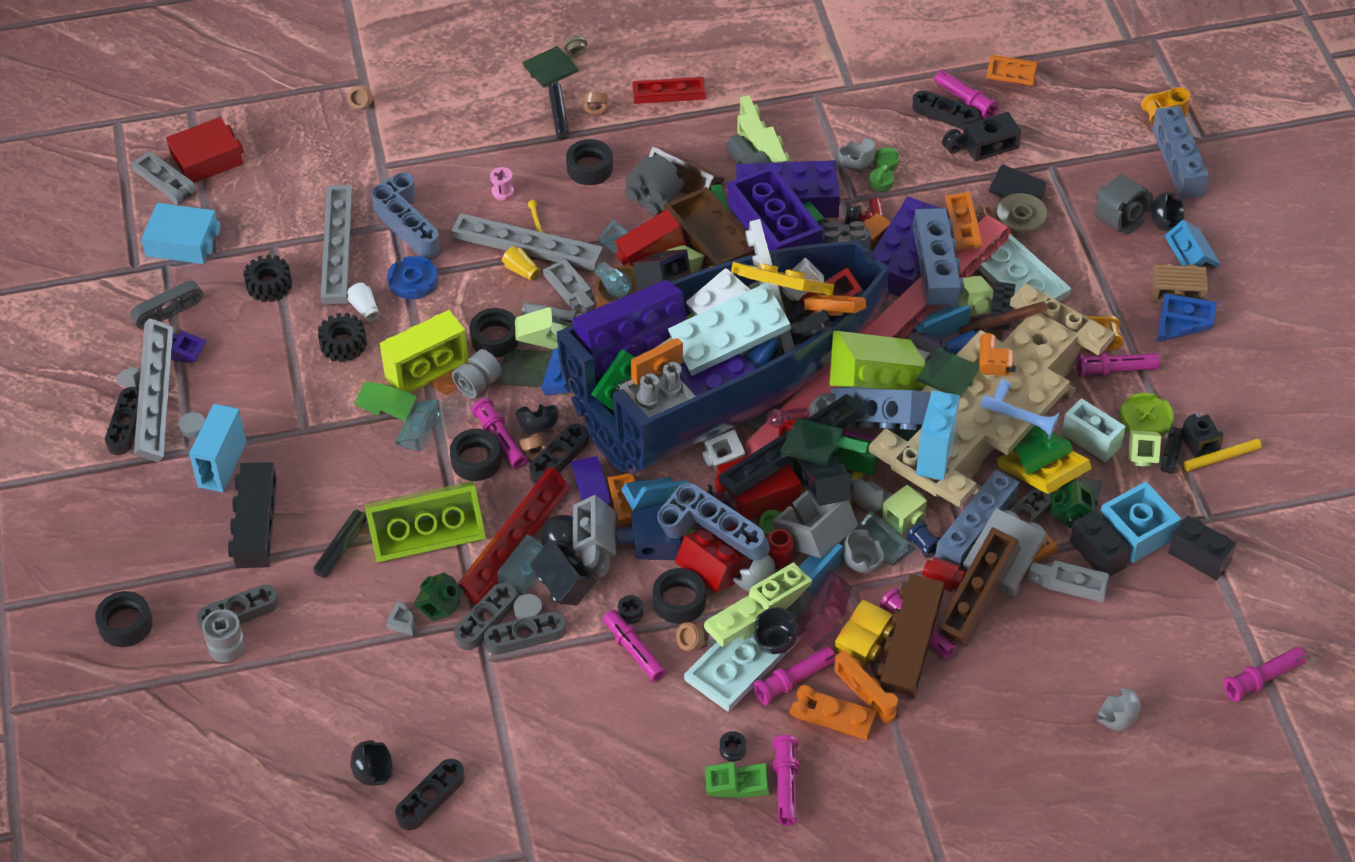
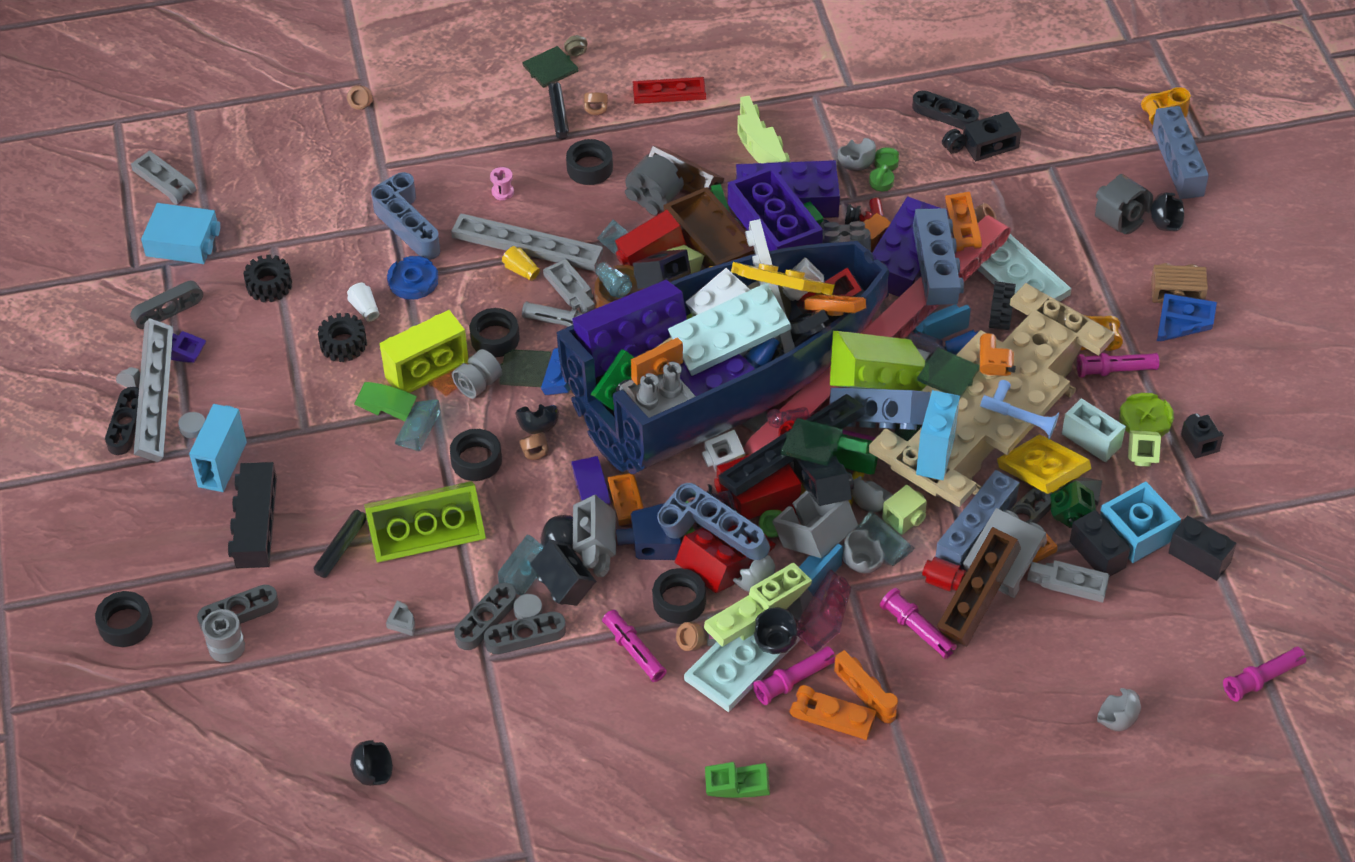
red brick [166,117,244,183] -> none
light grey plate [321,185,353,305] -> none
black beam [395,759,465,830] -> none
dark green brick [413,572,464,621] -> none
red plate [457,467,571,605] -> none
dark pink pin [471,398,528,469] -> none
yellowish green slope [515,308,567,349] -> none
yellow hinge [528,200,545,233] -> none
black beam [529,423,589,484] -> none
black bush [618,595,644,624] -> none
dark azure panel [621,477,689,511] -> none
black bush [720,731,746,762] -> none
dark grey piece [726,134,769,164] -> none
red brick [767,529,794,569] -> none
dark pink pin [772,735,799,826] -> none
light grey tile [805,393,835,418] -> none
yellow brick [834,600,895,667] -> none
reddish brown brick [877,574,944,698] -> none
dark blue bush [906,521,941,558] -> none
dark pink pin [934,69,999,119] -> none
yellowish green brick [957,276,993,317] -> none
copper bar [960,301,1047,334] -> none
orange plate [986,54,1038,86] -> none
black slope [989,165,1046,200] -> none
dark tan dish [997,193,1047,232] -> none
green wing [1014,425,1073,475] -> none
black axle [1160,426,1184,474] -> none
dark azure panel [1164,219,1220,267] -> none
yellow bar [1184,438,1262,472] -> none

